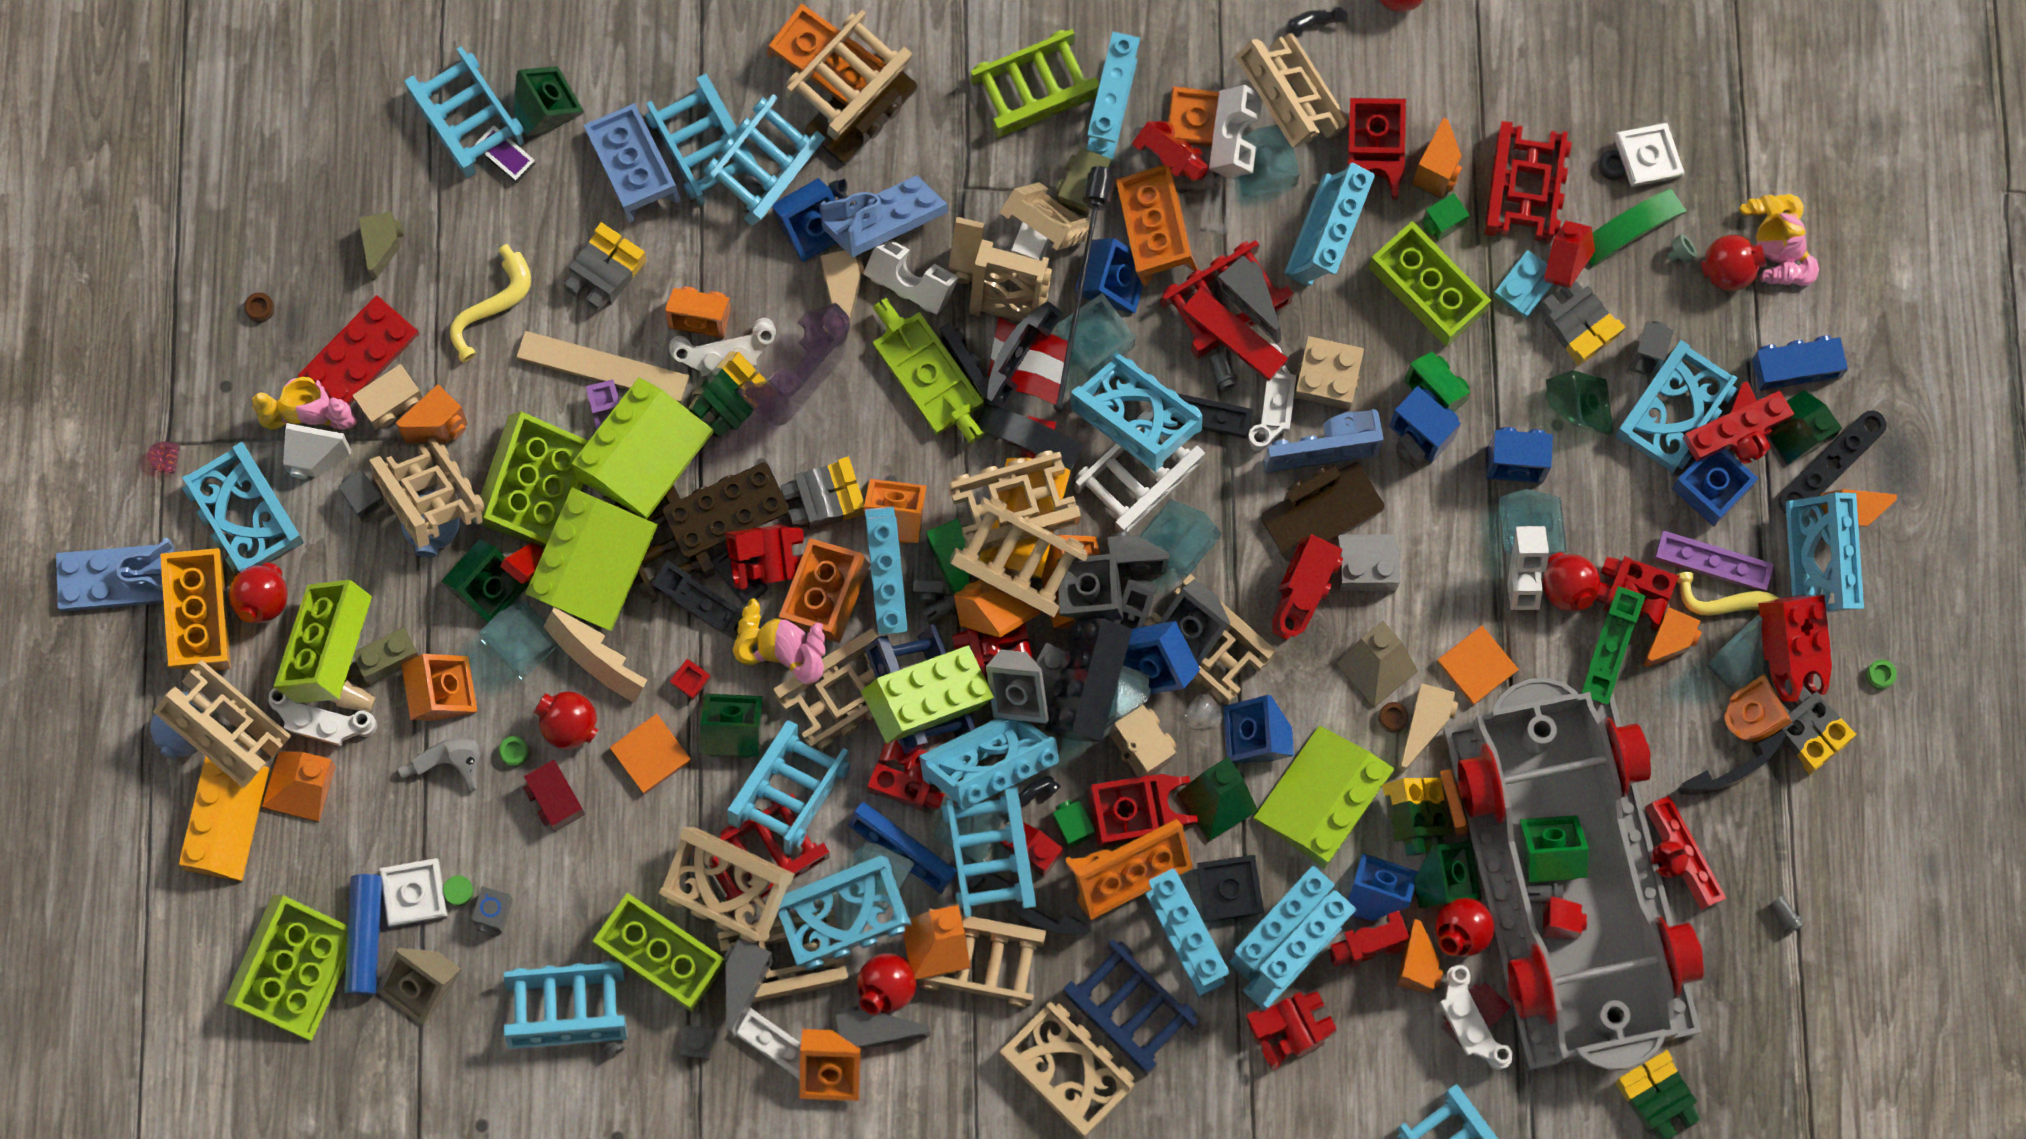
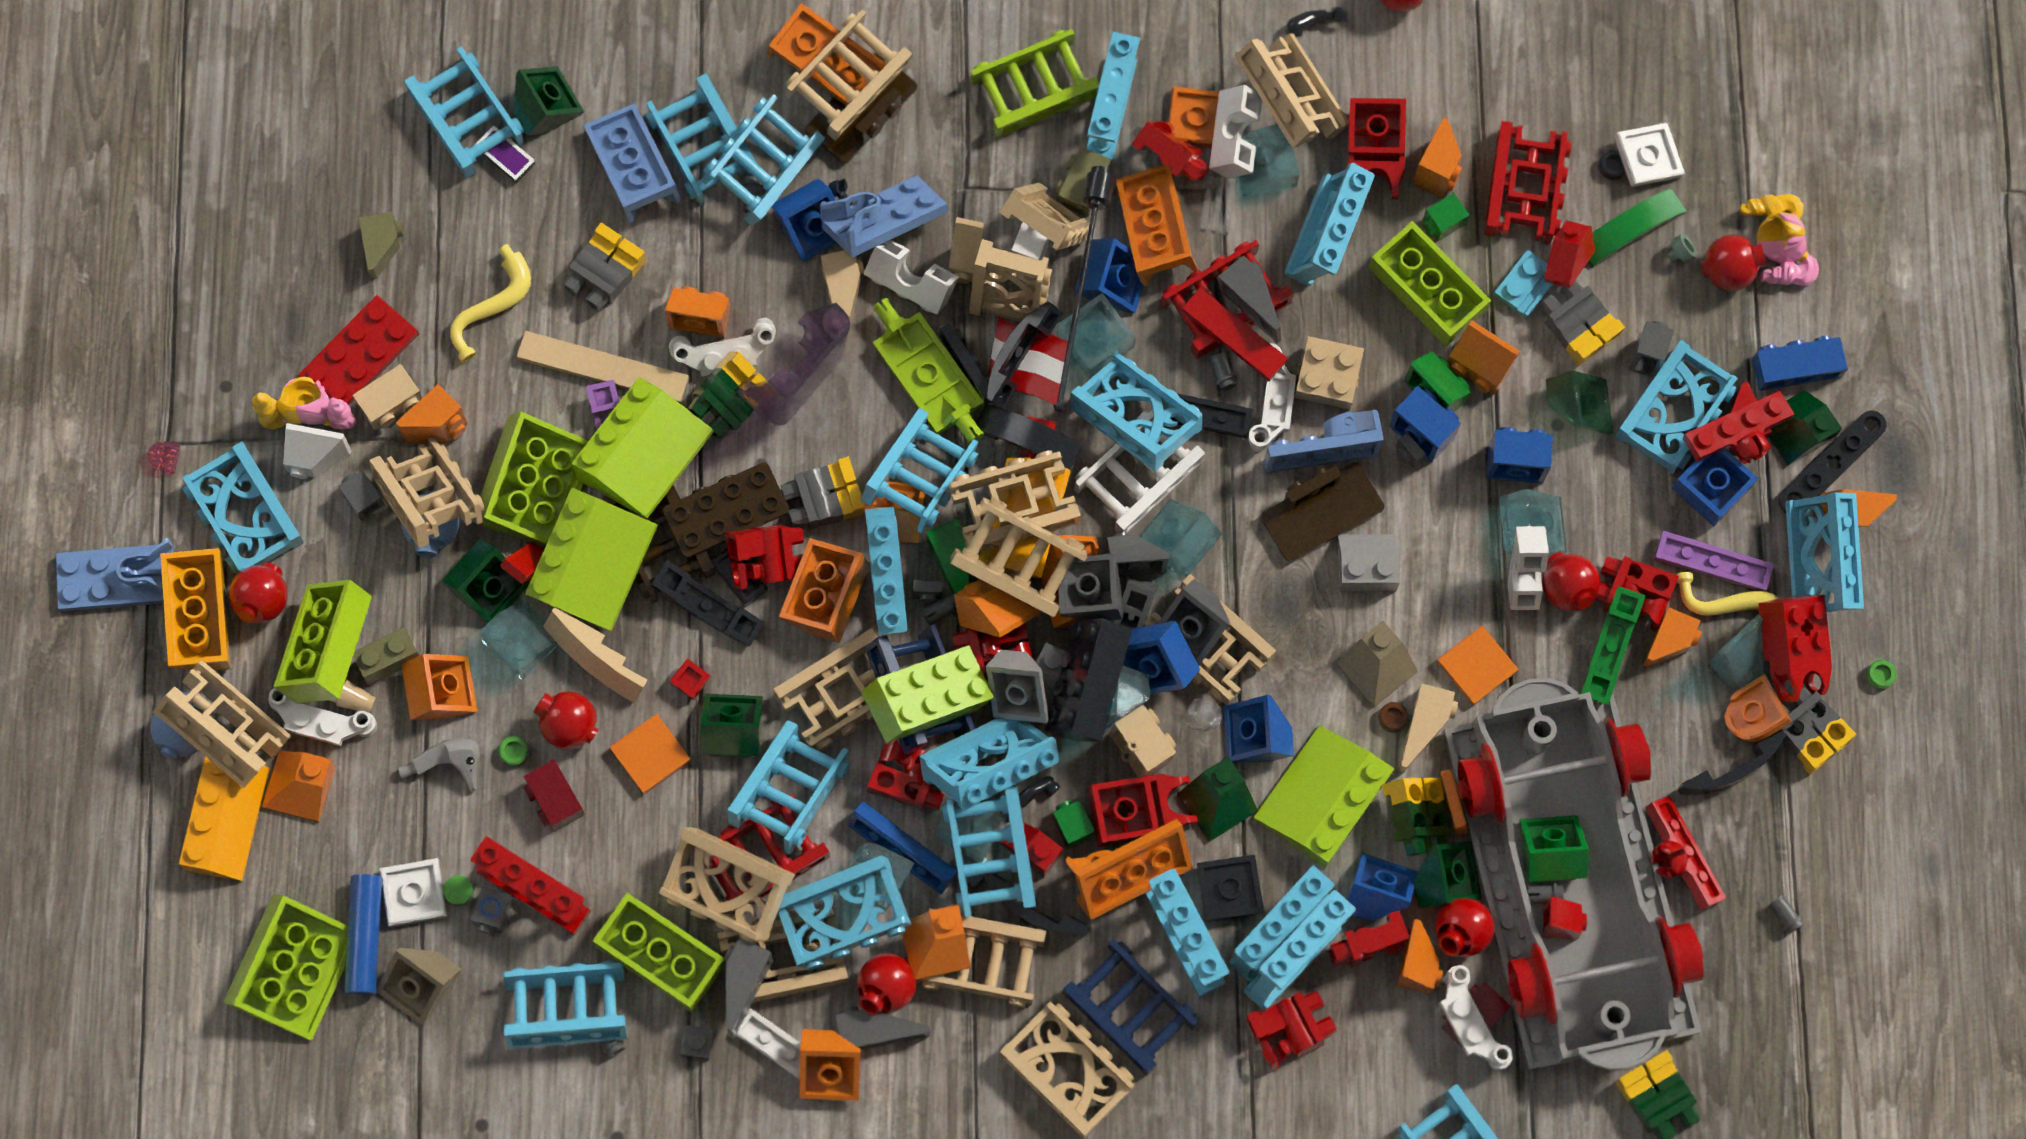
reddish brown tile [244,292,274,323] -> none
hair [733,598,825,685] -> none
red brick [1271,534,1343,640] -> none
none -> red fence [470,836,591,936]
none -> medium azure fence [861,408,979,533]
none -> orange slope [1447,320,1520,395]

